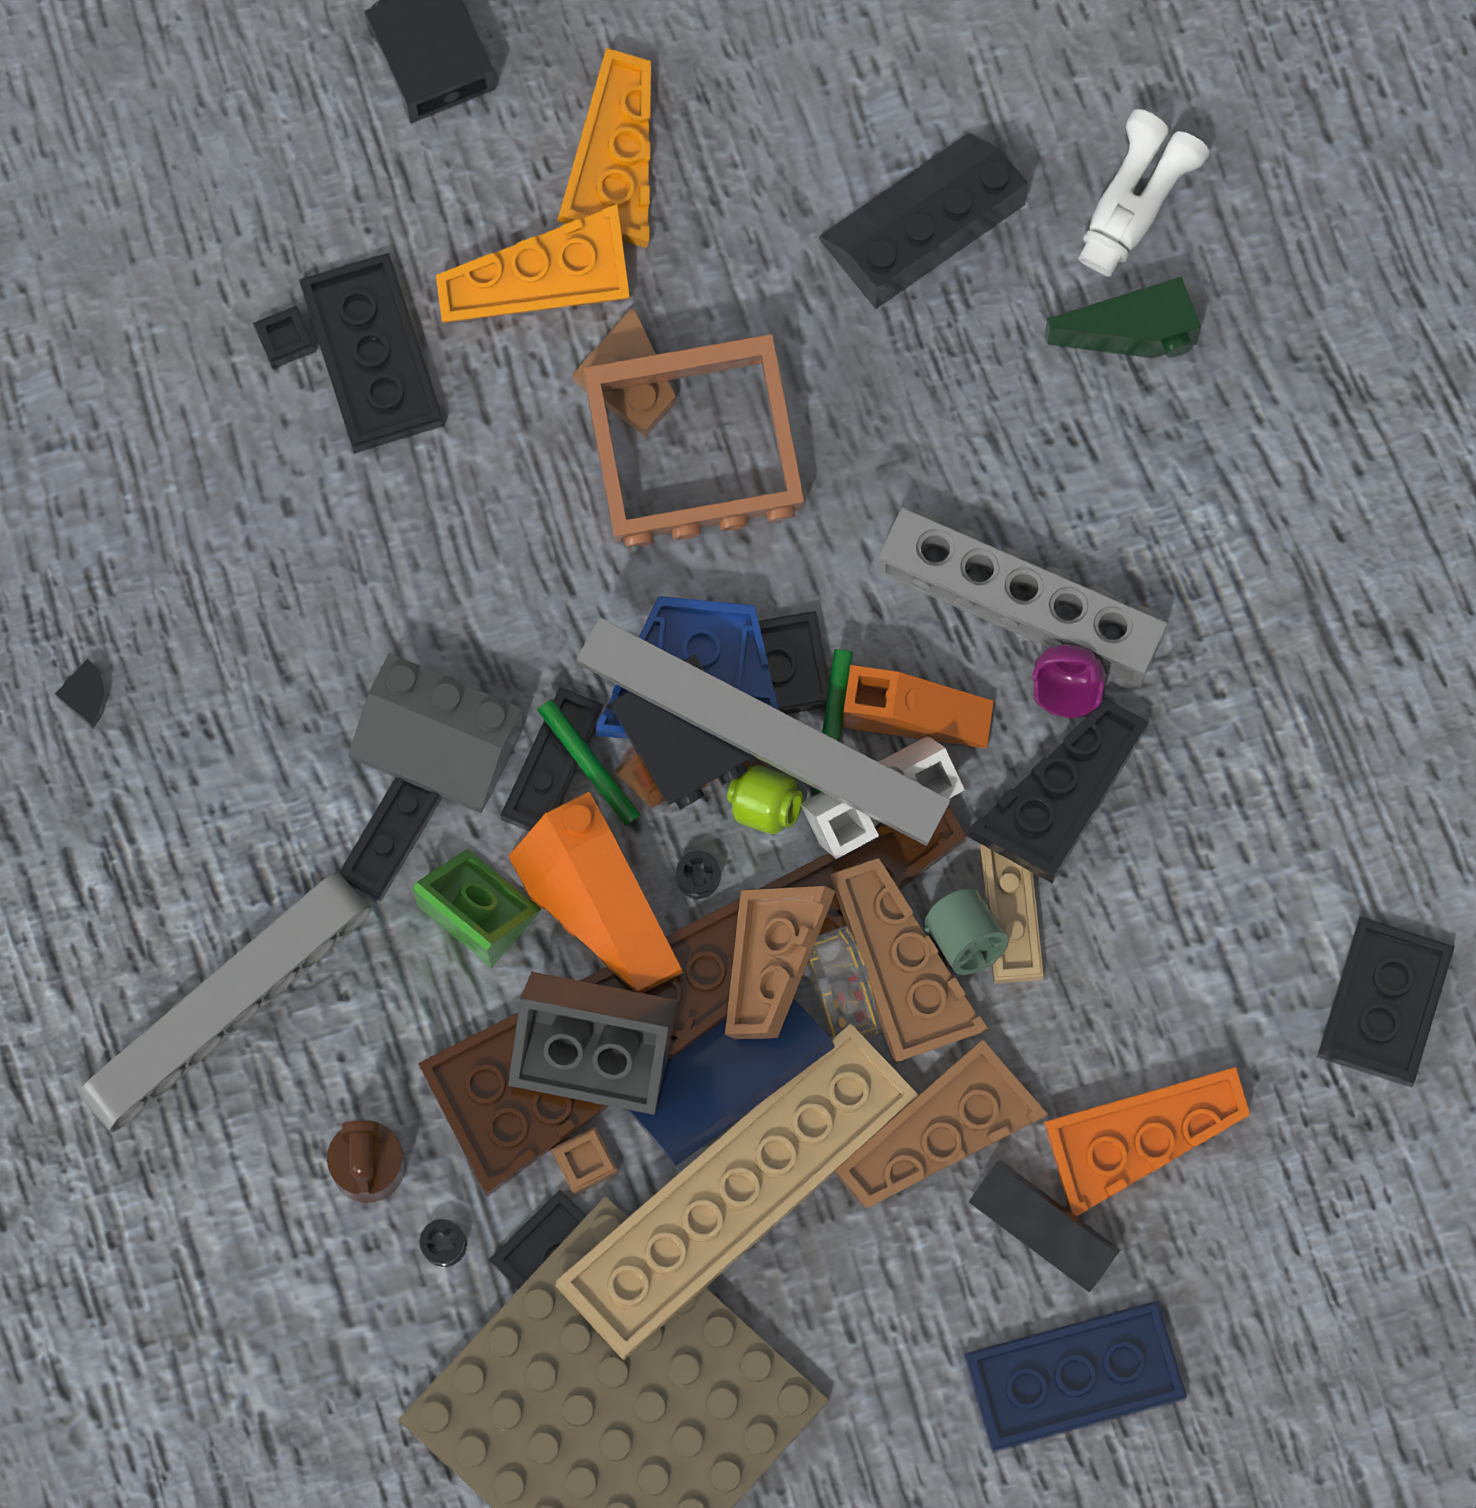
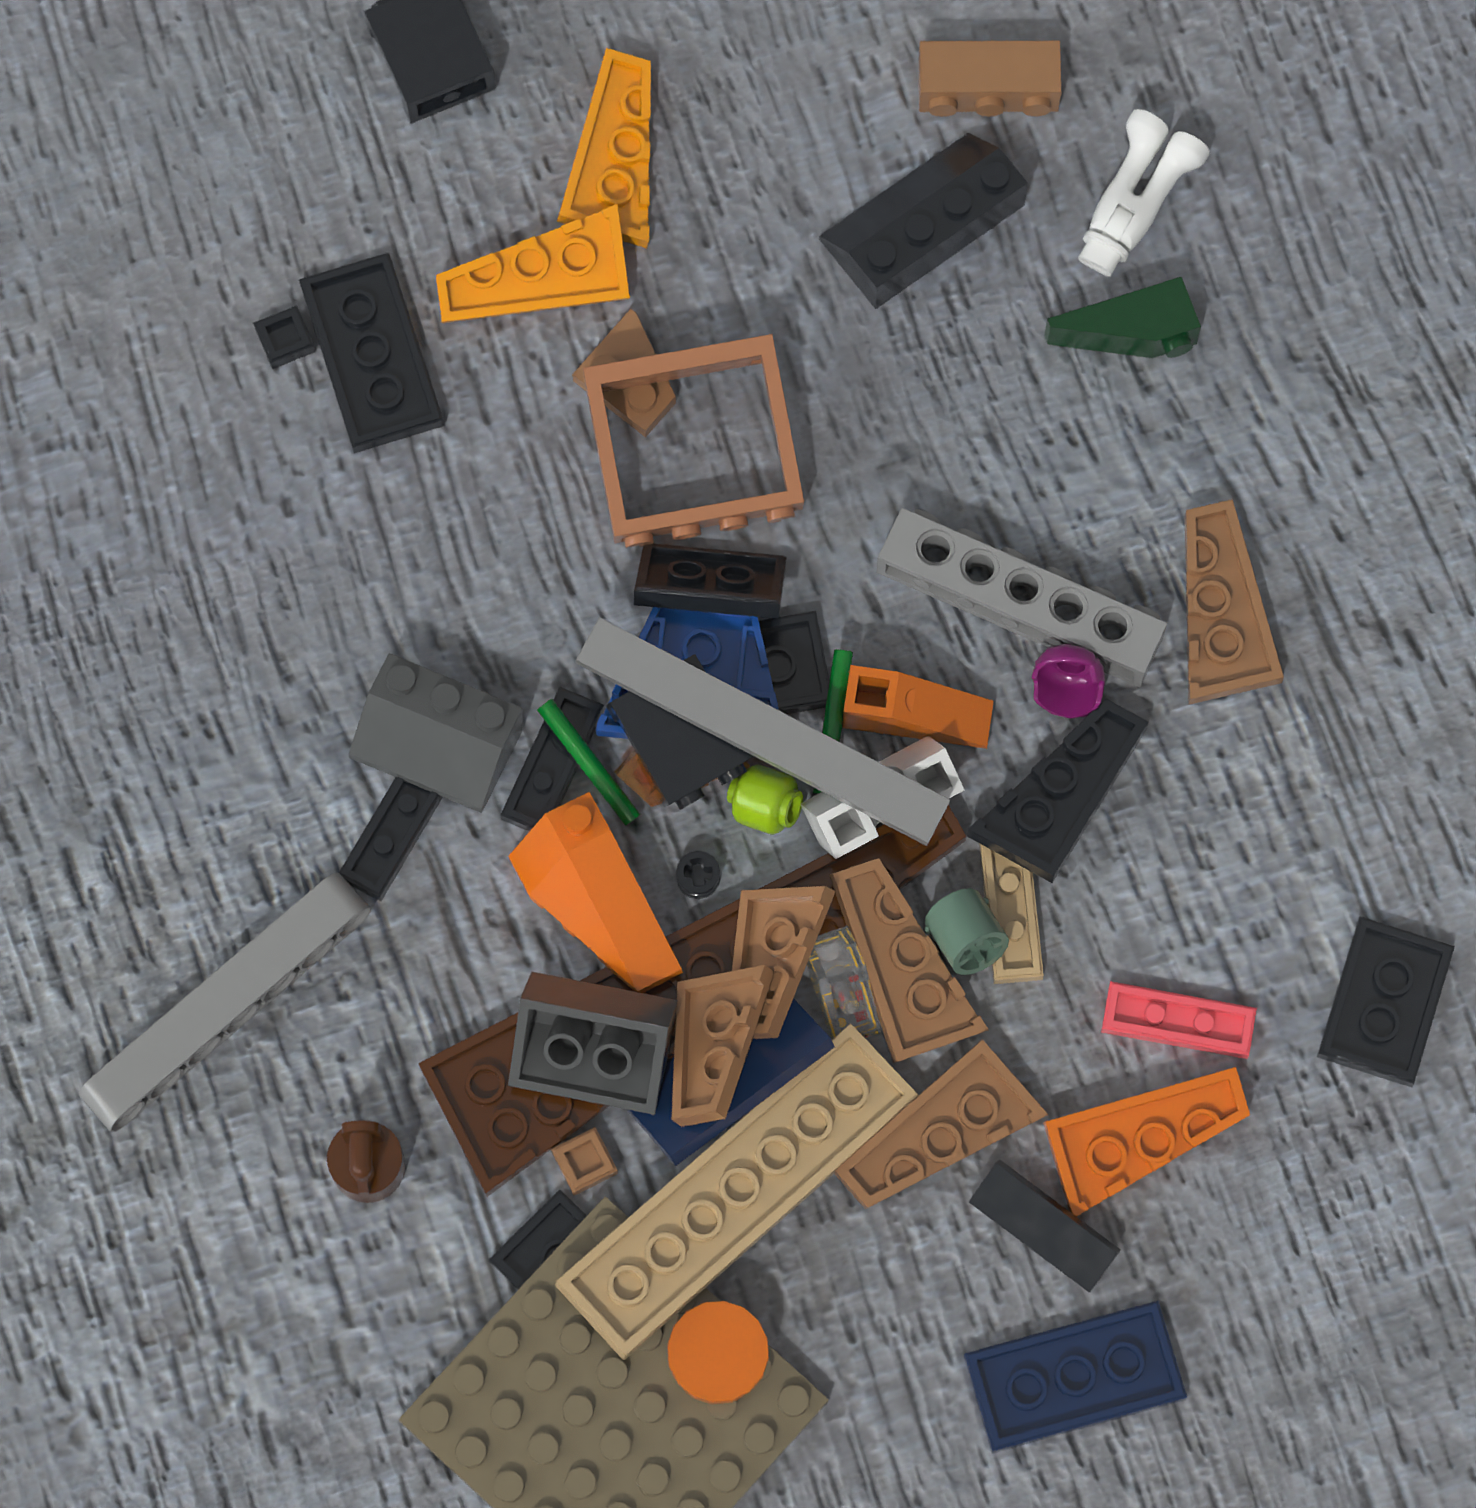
black tile [55,659,105,729] -> none
bright green slope [413,848,541,968] -> none
black bush [419,1219,467,1268] -> none
none -> black tile [633,543,787,619]
none -> orange tile [667,1301,769,1404]
none -> medium nougat wing [672,964,774,1127]
none -> medium nougat brick [918,40,1061,117]
none -> coral tile [1101,981,1257,1059]
none -> medium nougat wing [1185,499,1284,705]

